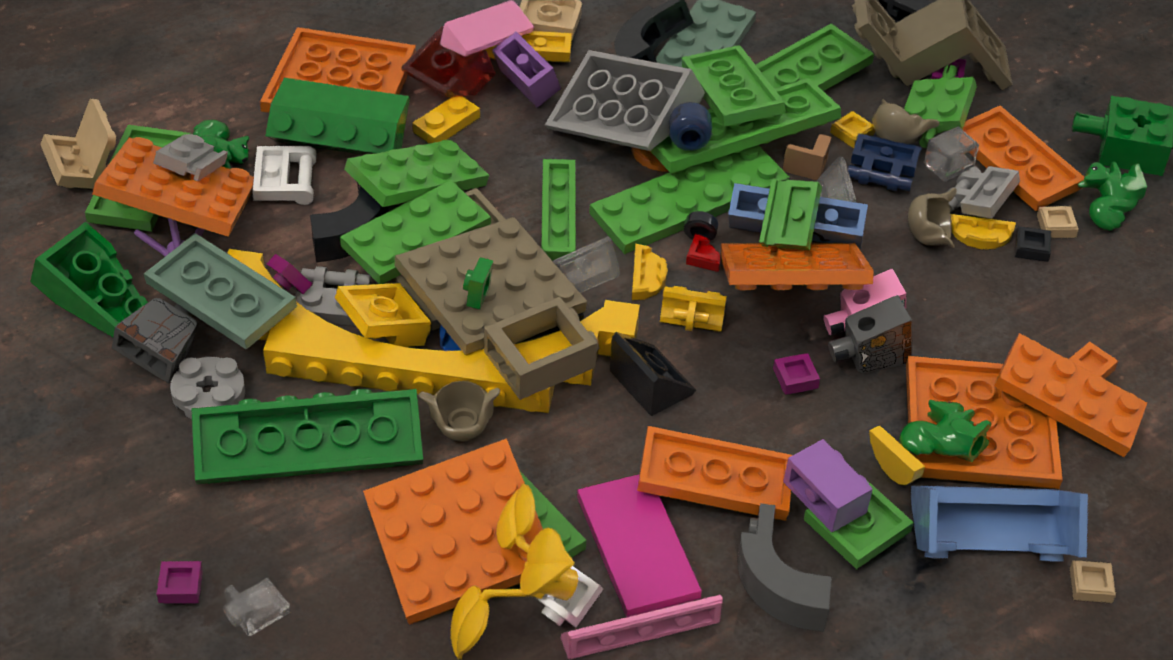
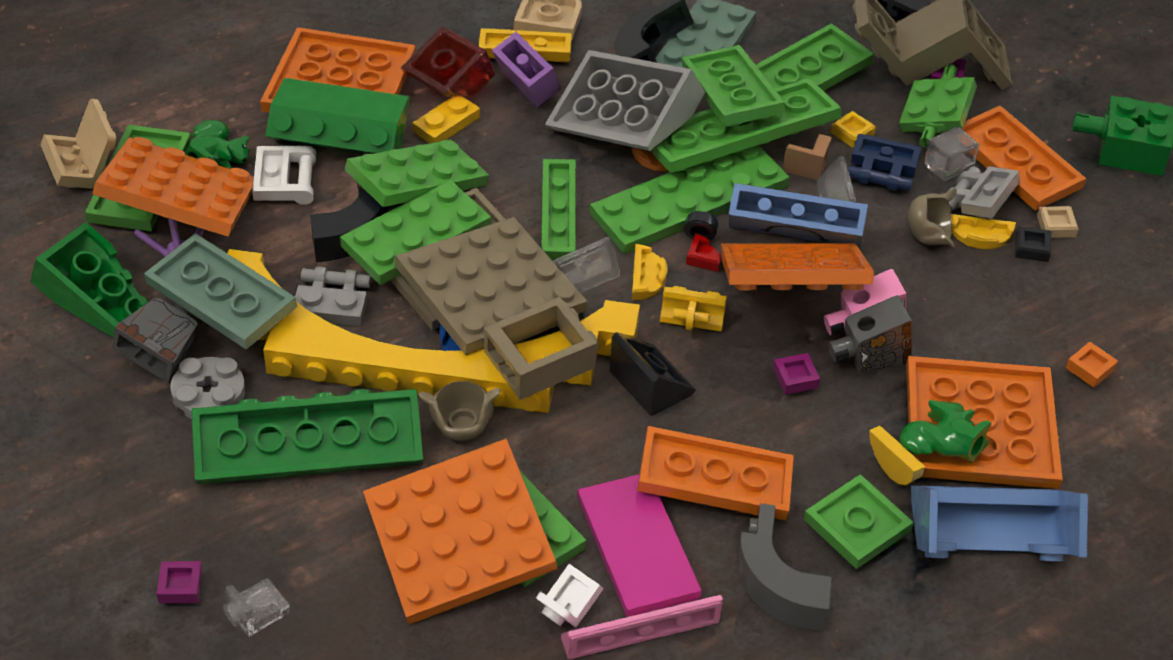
light grey plate [153,134,228,181] -> none
magenta plate [267,254,312,295] -> none
yellow plate [335,283,431,347] -> none
bright pink slope [440,0,534,56] -> none
yellow plant [451,483,578,660] -> none
green plate [463,257,493,309] -> none
dark blue head [669,102,712,151] -> none
bright green plate [759,179,822,250] -> none
medium lavender brick [783,439,873,532] -> none
dark tan hair [872,99,940,145] -> none
orange plate [994,333,1147,457] -> none
tan tile [1070,560,1116,603] -> none
green animal [1078,162,1147,230] -> none

